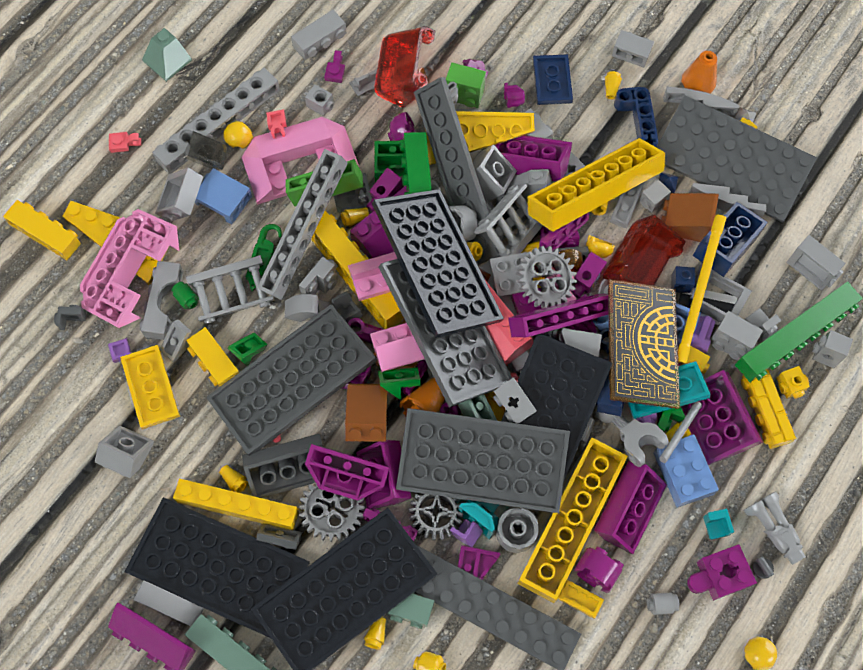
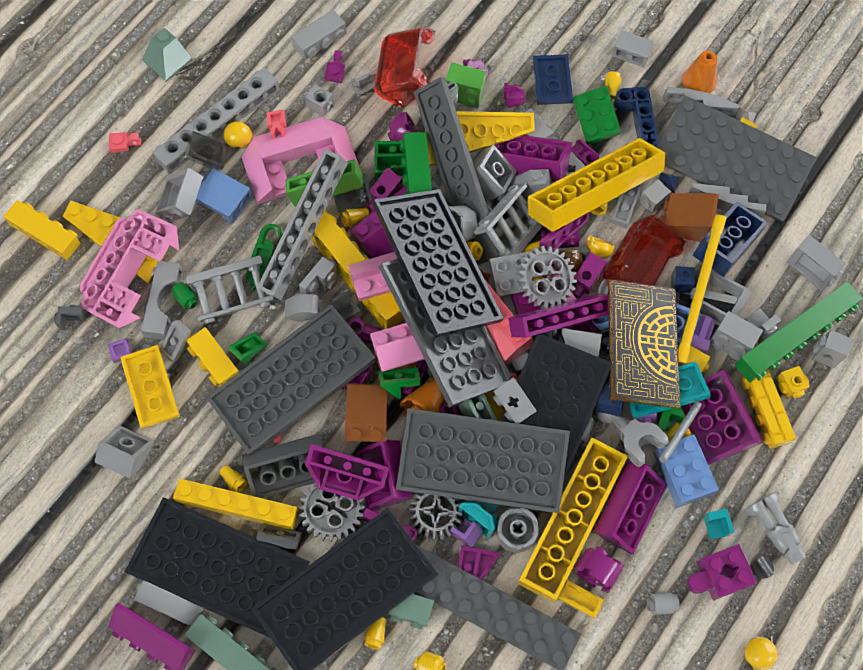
none -> magenta piece [571,139,599,166]
none -> green plate [573,85,621,145]

